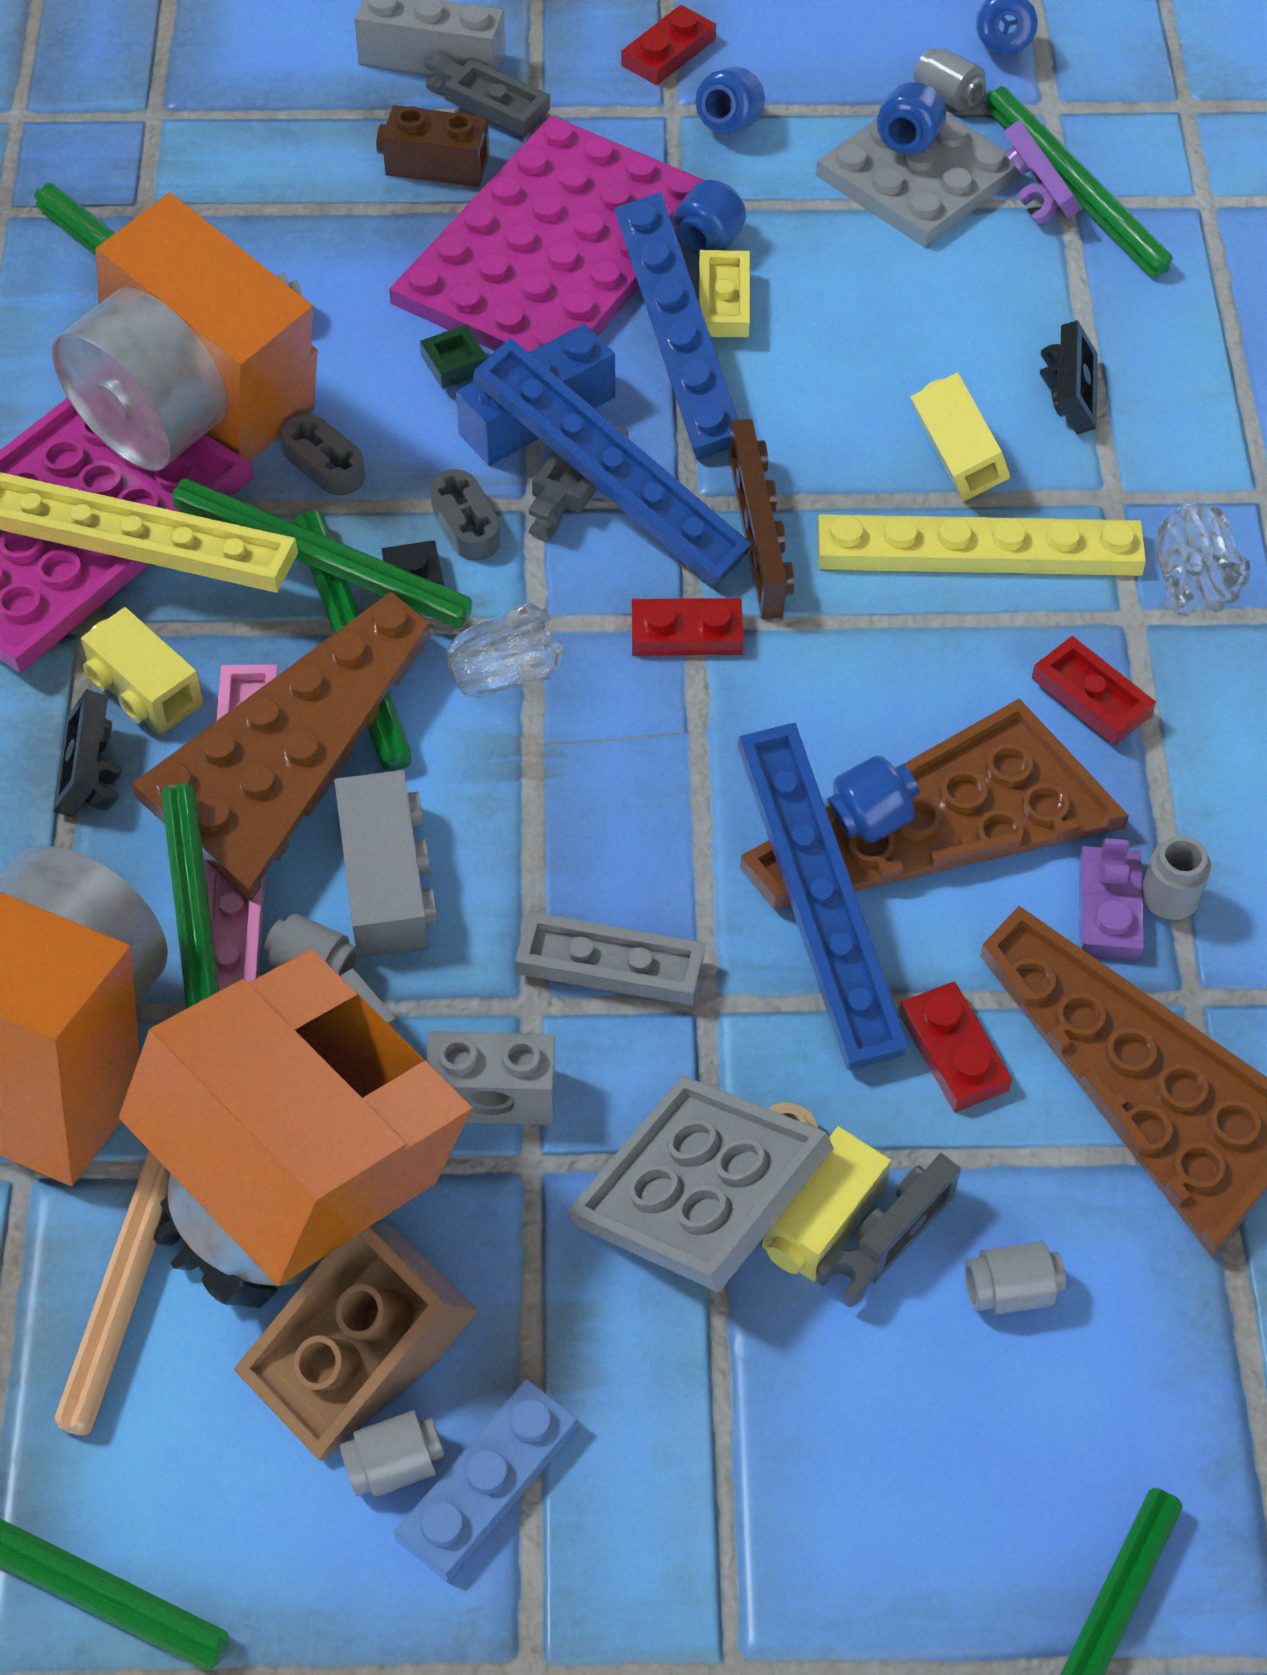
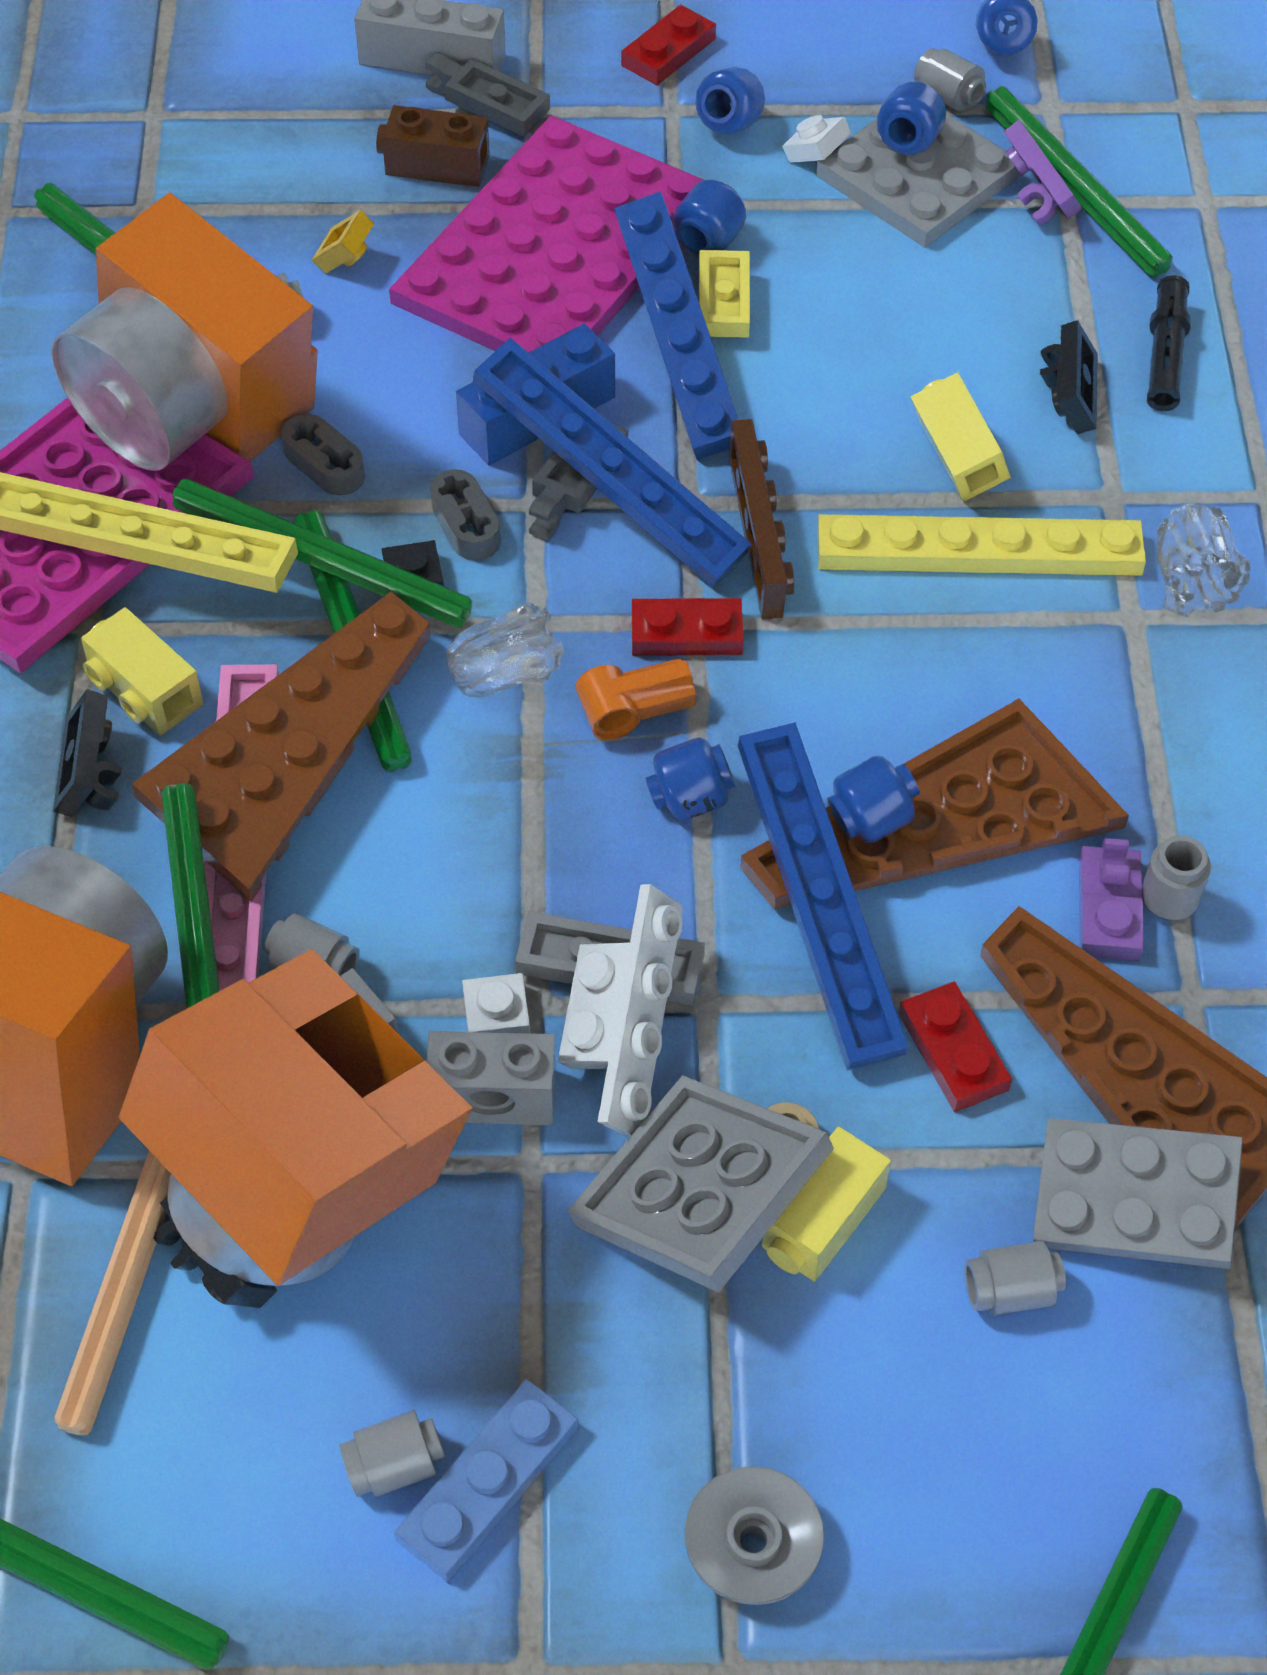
medium nougat slope [233,1222,479,1460] -> none
light grey brick [334,770,438,958] -> none
dark green plate [420,324,488,389] -> none
dark grey plate [817,1153,961,1308] -> none
red plate [1031,635,1156,746] -> none
none -> yellow plate [312,210,375,274]
none -> white plate [462,973,530,1033]
none -> white bracket [558,884,682,1138]
none -> orange piece [575,658,696,741]
none -> blue head [646,737,736,821]
none -> light grey dish [685,1466,824,1605]
none -> white plate [782,115,852,163]
none -> light grey plate [1033,1118,1243,1269]
none -> black pin [1147,275,1191,411]

